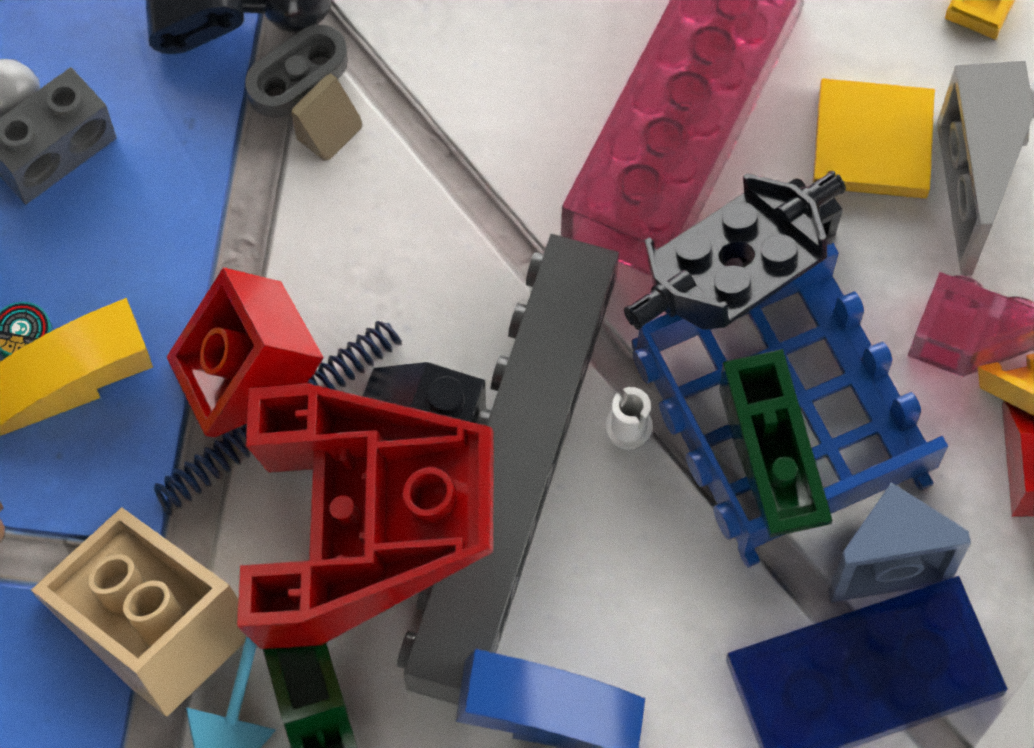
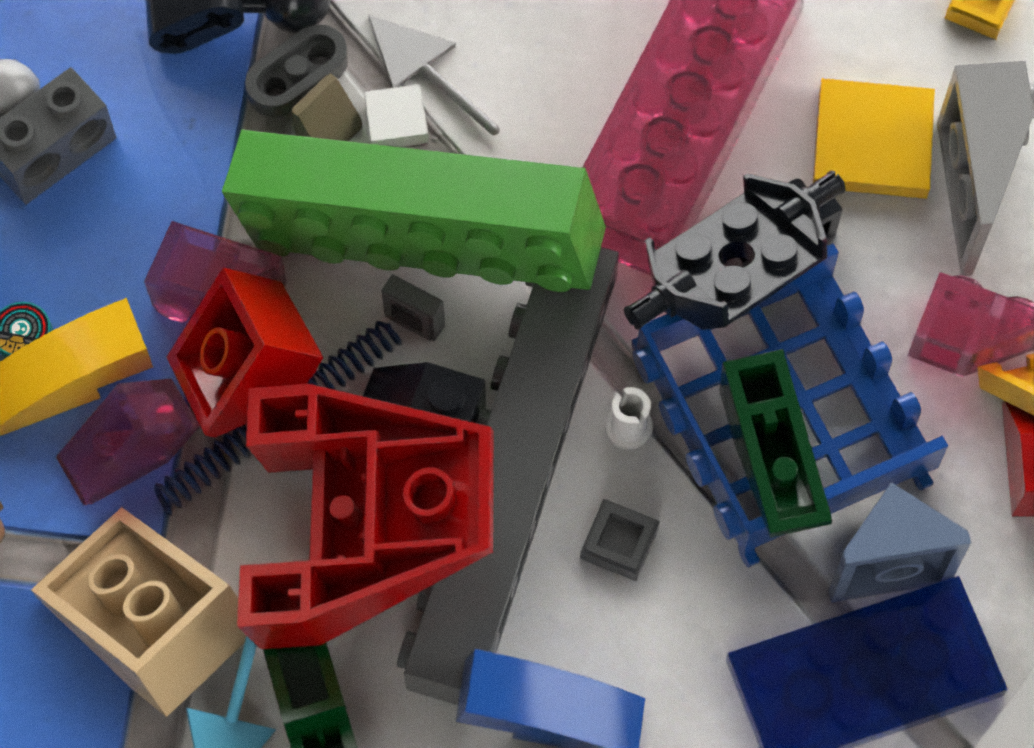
none -> clear pink slope [56,379,200,505]
none -> clear pink slope [144,221,287,322]
none -> bright green brick [222,130,606,292]
none -> white tile [364,84,429,147]
none -> light grey piece [369,15,500,135]
none -> dark grey tile [381,274,445,341]
none -> dark grey tile [580,499,660,581]

